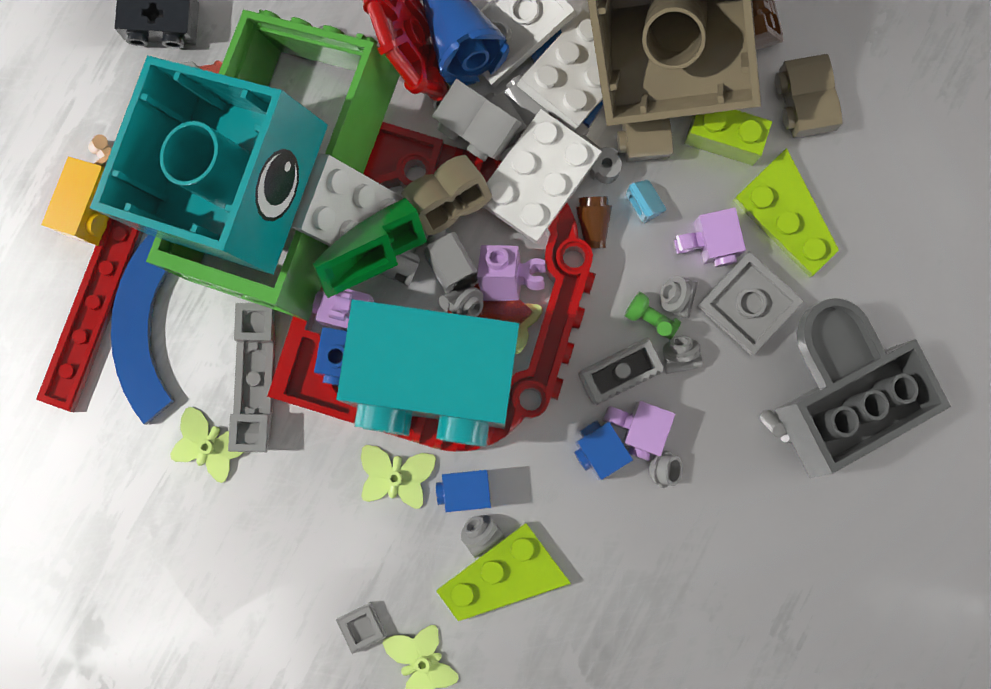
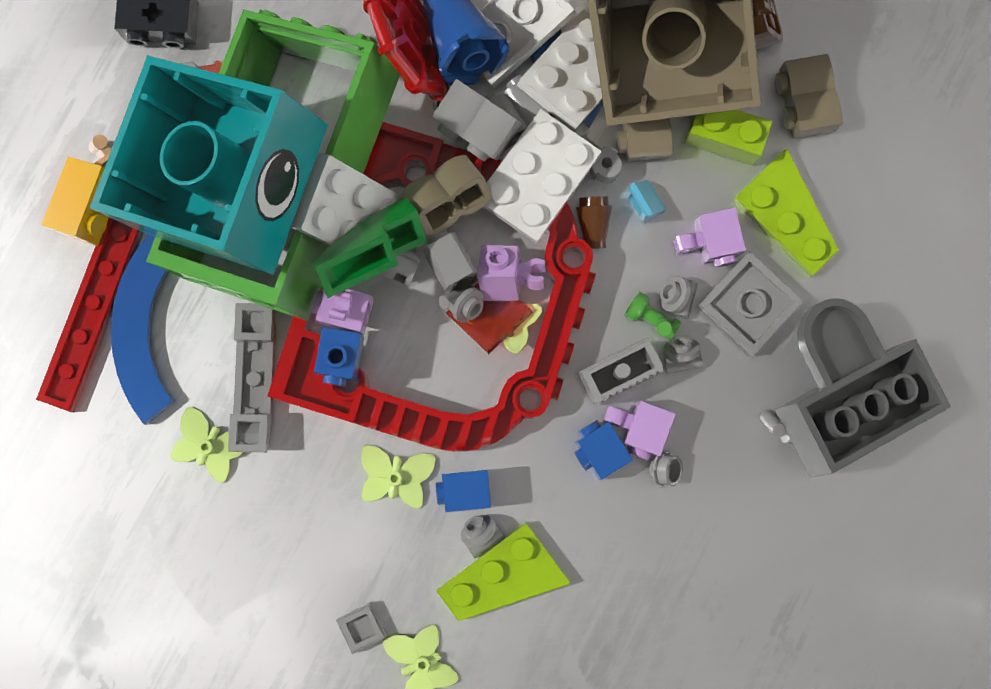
teal brick [336,299,519,447] -> none

